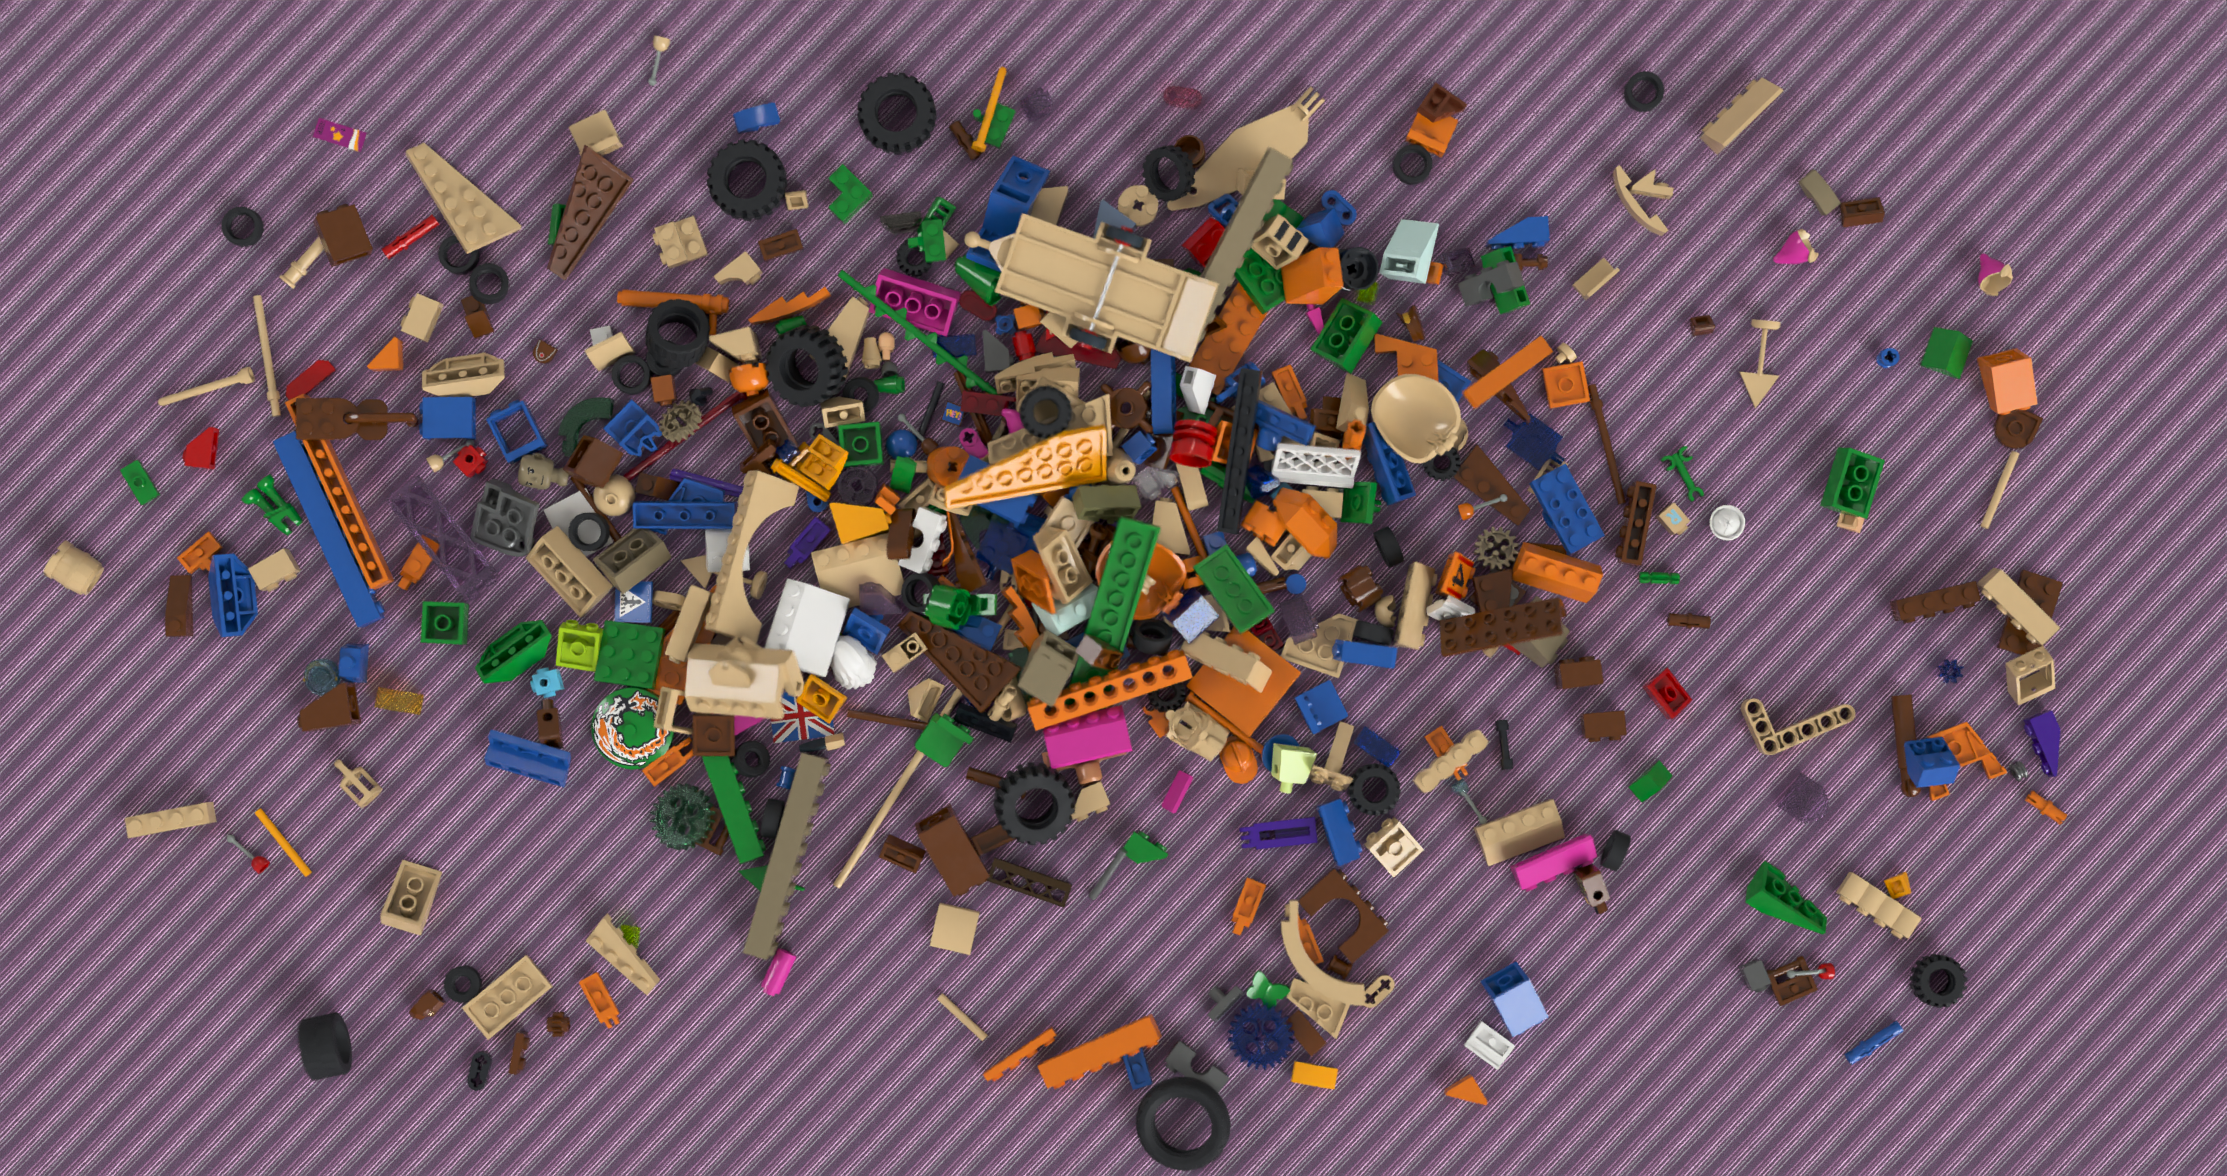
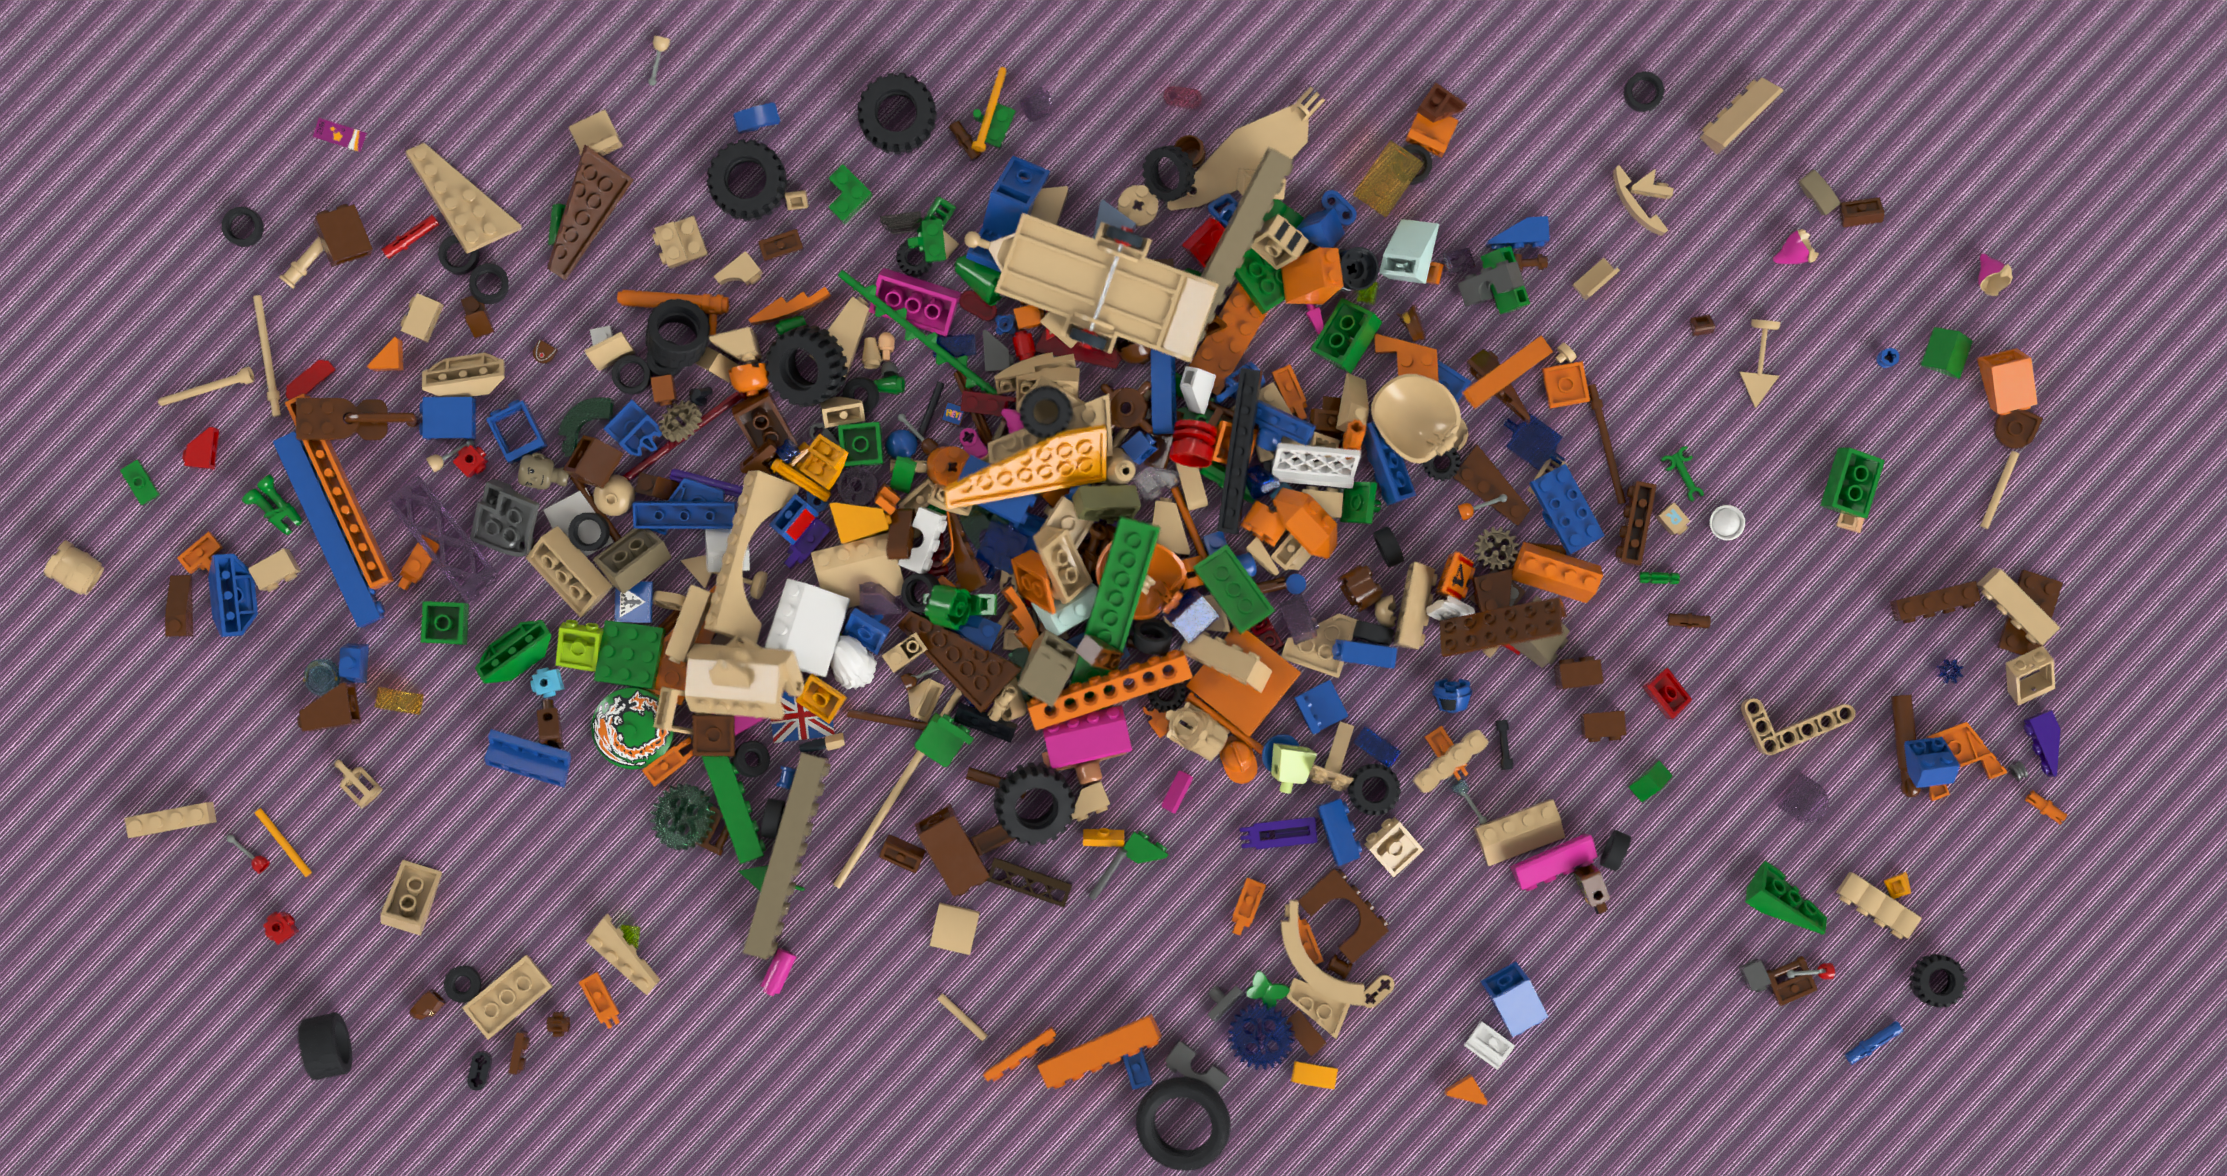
none -> red brick [263,911,299,945]
none -> blue brick [769,494,819,545]
none -> reddish brown hinge [900,666,939,691]
none -> light orange plate [1083,828,1124,847]
none -> clear yellow slope [1352,140,1424,218]
none -> blue cone [1432,678,1473,713]

